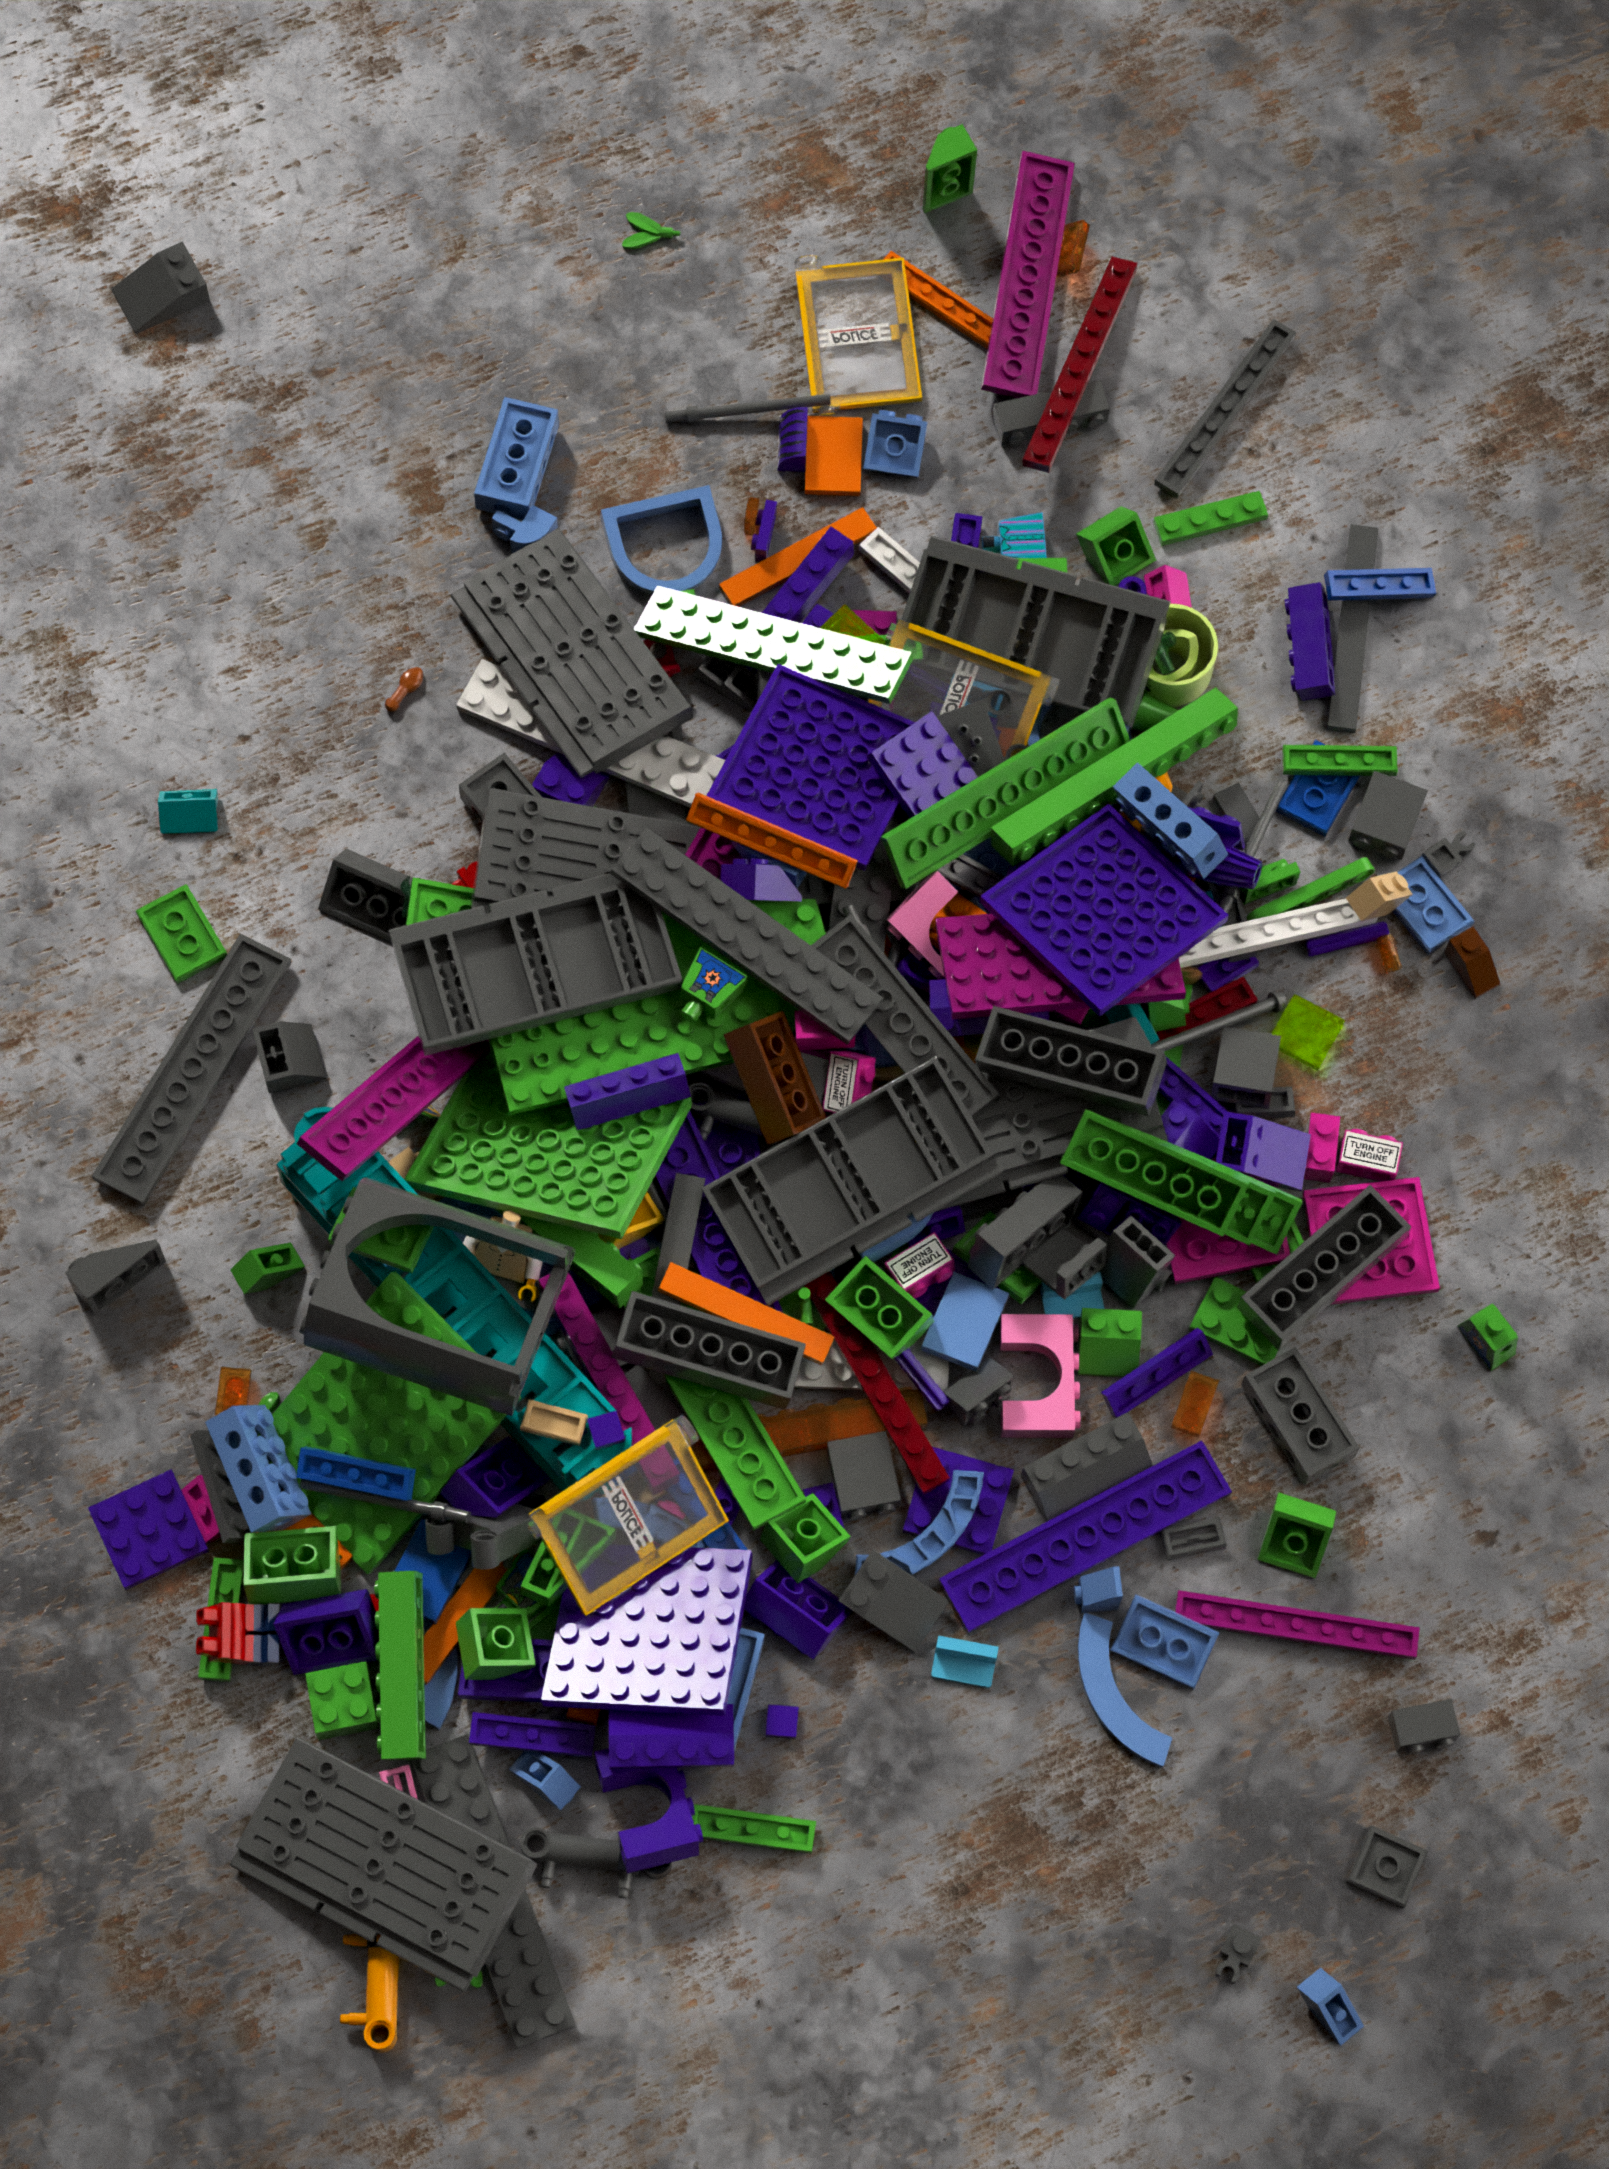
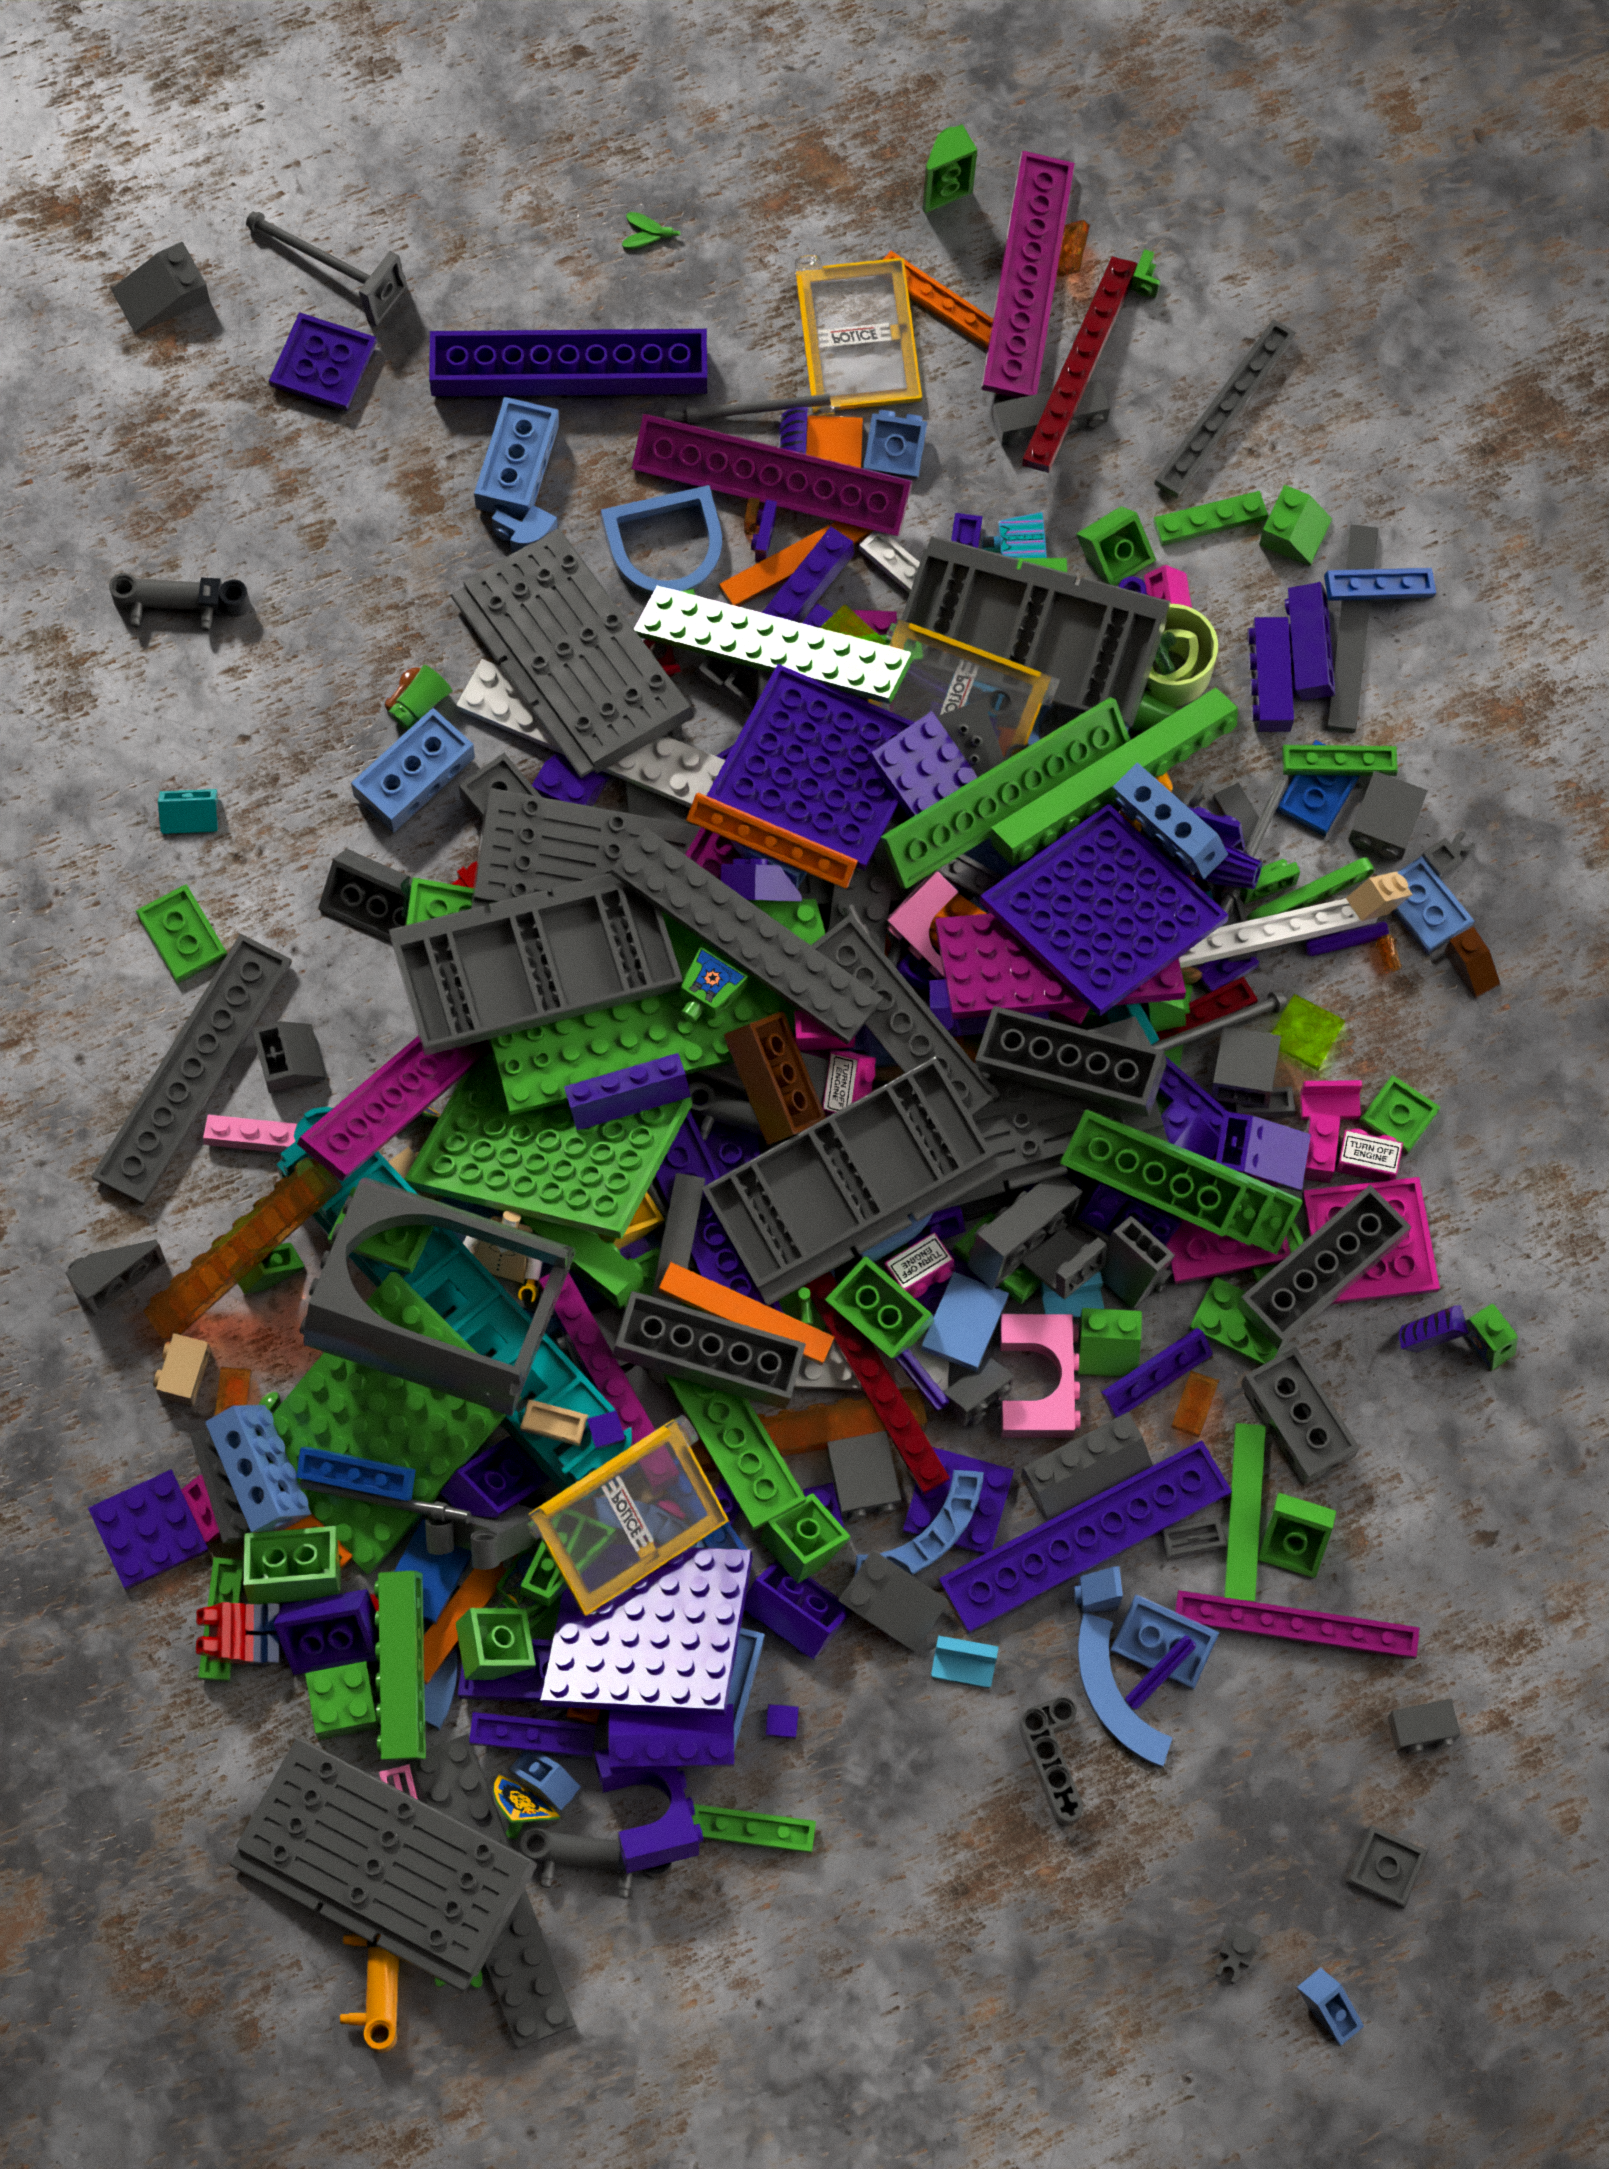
none -> dark grey piece [109,573,250,631]
none -> clear orange brick [143,1158,343,1339]
none -> tan brick [153,1334,211,1406]
none -> bright pink plate [203,1115,297,1153]
none -> dark grey tile [246,211,408,326]
none -> dark purple plate [269,312,377,411]
none -> medium blue brick [351,708,475,833]
none -> bright green plant [389,665,453,730]
none -> dark purple brick [429,328,707,396]
none -> shield [493,1775,560,1839]
none -> magenta plate [631,414,912,536]
none -> dark grey beam [1019,1697,1083,1827]
none -> dark purple axle [1125,1635,1197,1710]
none -> bright green bracket [1130,249,1161,298]
none -> bright green tile [1224,1423,1266,1602]
none -> dark purple brick [1247,617,1294,732]
none -> bright green slope [1259,484,1332,566]
none -> dark pink panel [1300,1080,1362,1120]
none -> bright green tile [1359,1075,1441,1155]
none -> dark purple brick [1399,1305,1469,1353]

